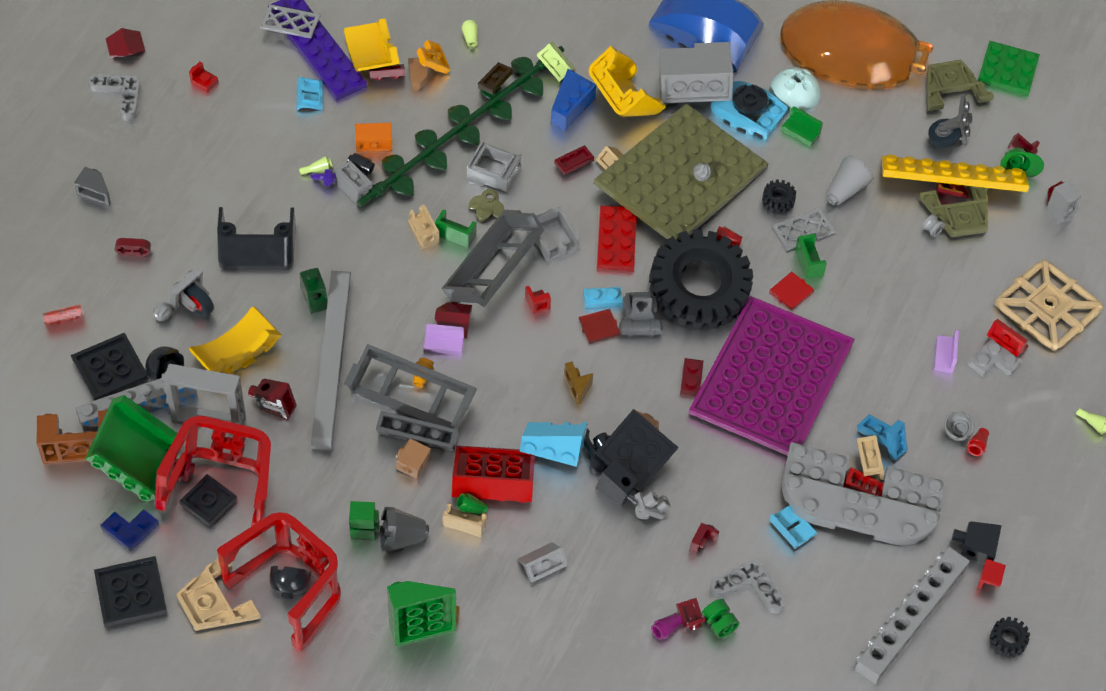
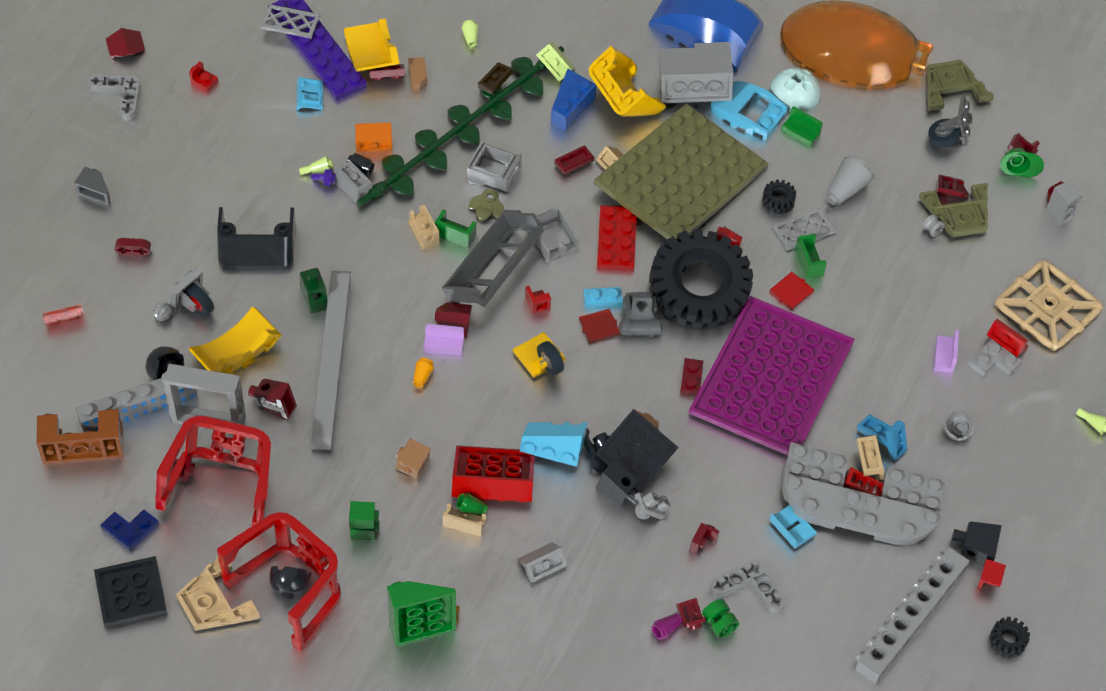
black plate [70,332,149,401] -> none
green panel [85,395,178,502] -> none
black plate [179,474,237,527] -> none
dark grey piece [344,344,477,430] -> none
dark grey brick [376,411,459,453] -> none
dark grey cone [380,507,429,551] -> none
light orange plate [416,40,451,74] -> none
pearl gold slope [564,361,593,405] -> none
light grey plate [693,163,711,181] -> none
black tile [732,85,768,116] -> none
yellow plate [881,154,1029,192] -> none
red cone [967,428,989,456] -> none
green plate [978,40,1040,96] -> none
none -> plate [512,332,566,378]

